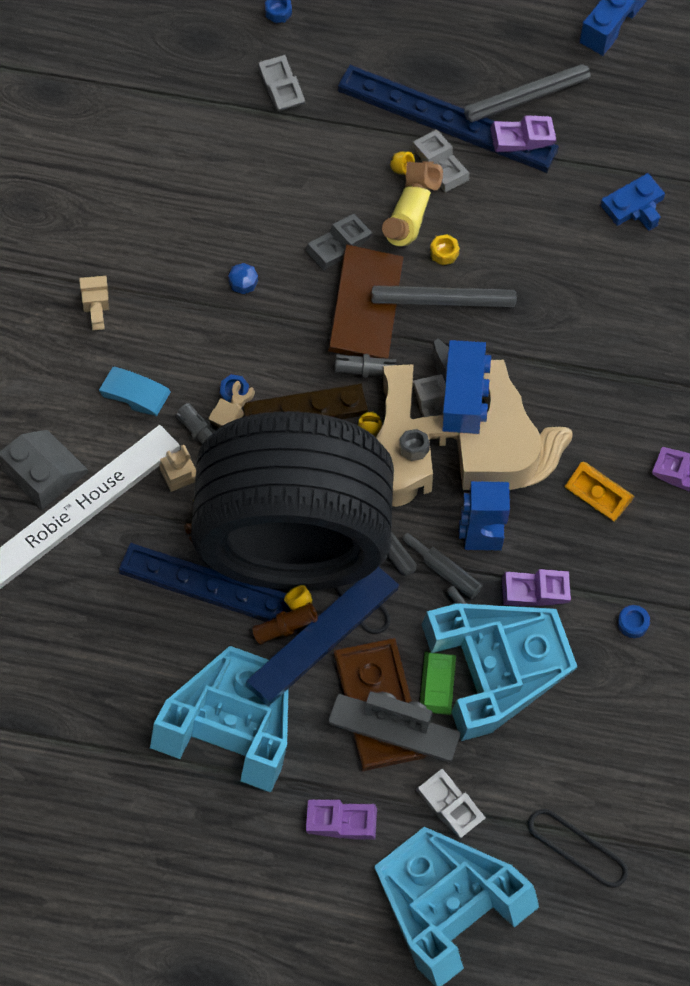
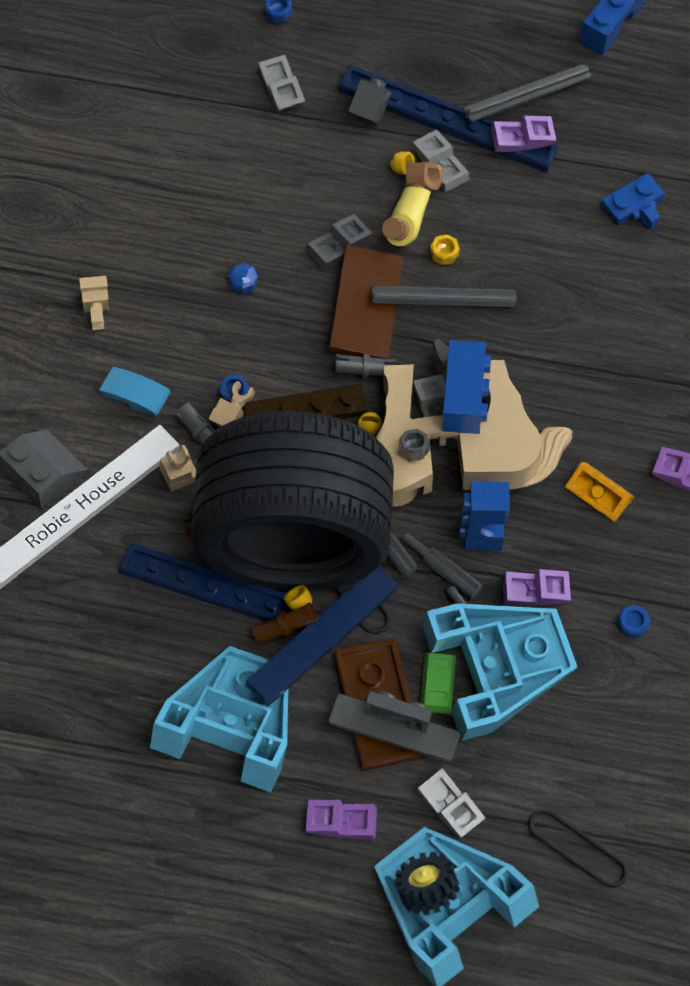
none -> dark grey brick [348,77,392,124]
none -> black wheel [395,852,460,915]

